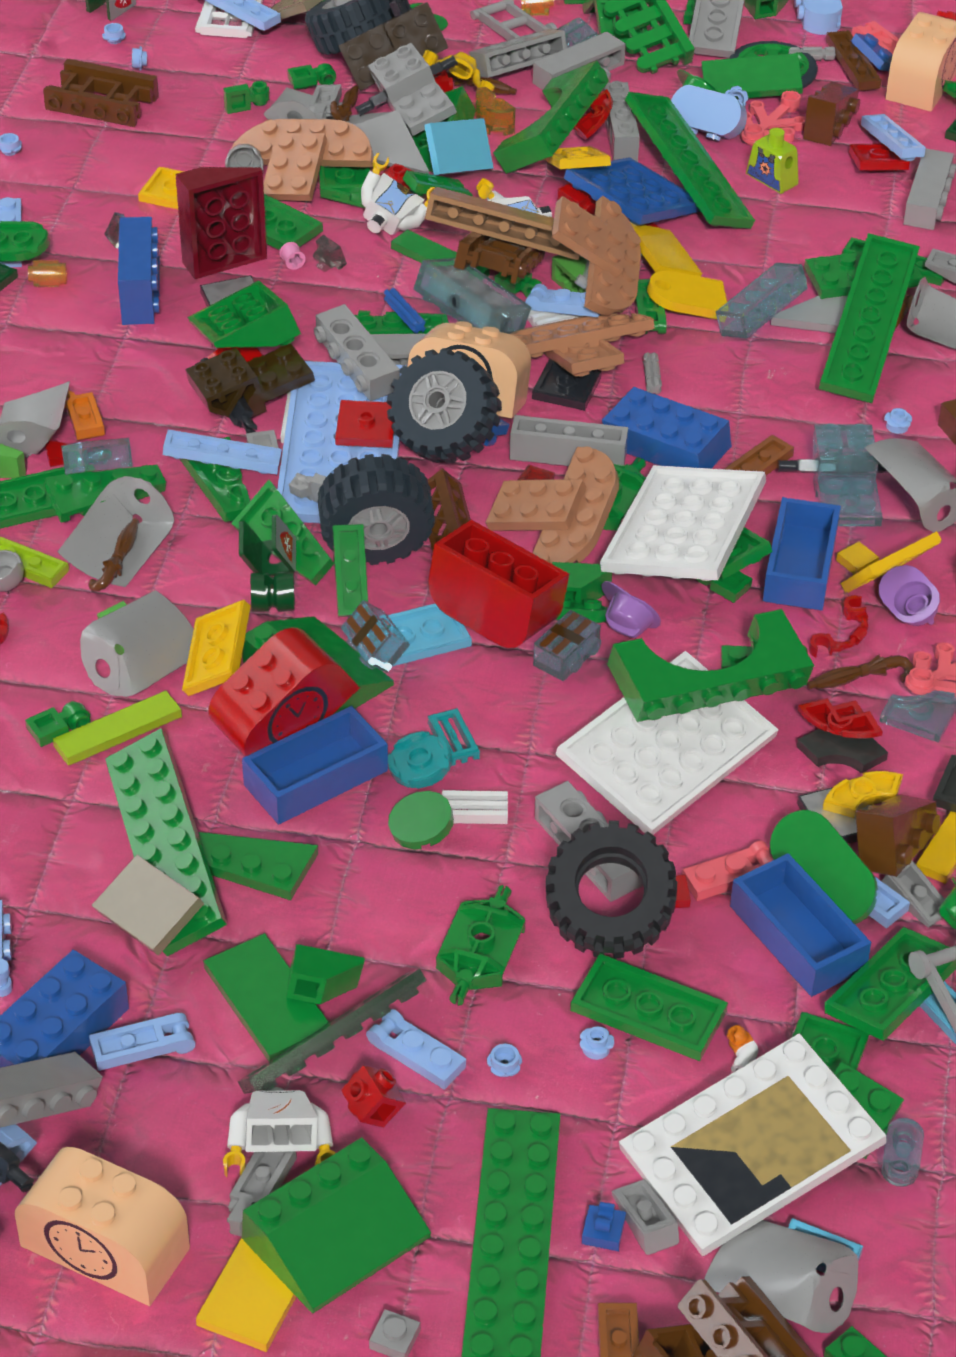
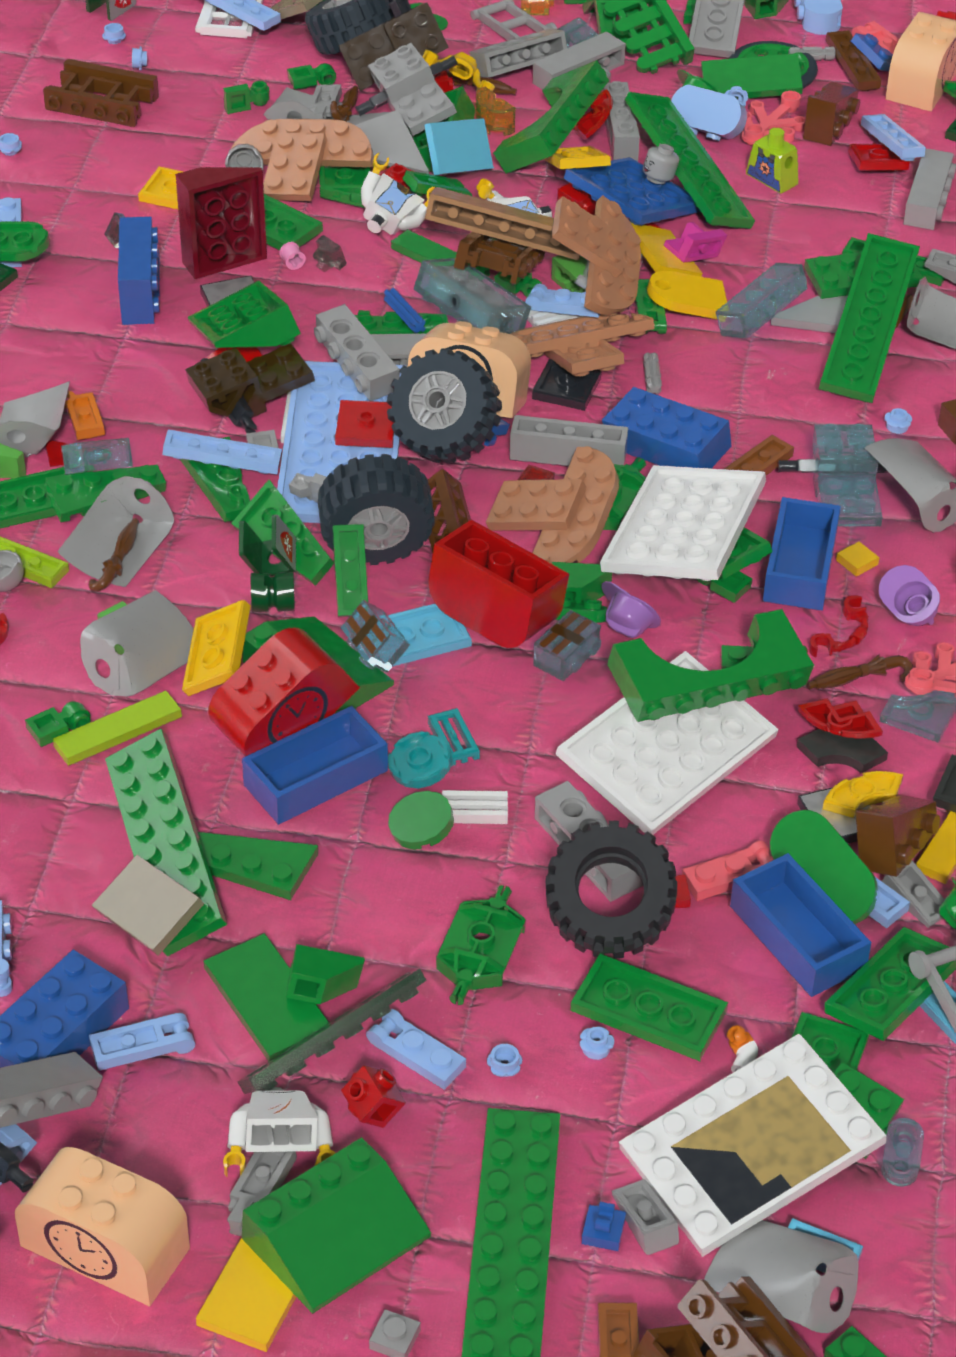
clear yellow brick [28,260,67,287] -> none
yellow tile [841,531,942,593] -> none
none -> light grey head [643,144,679,184]
none -> dark pink panel [664,222,728,263]

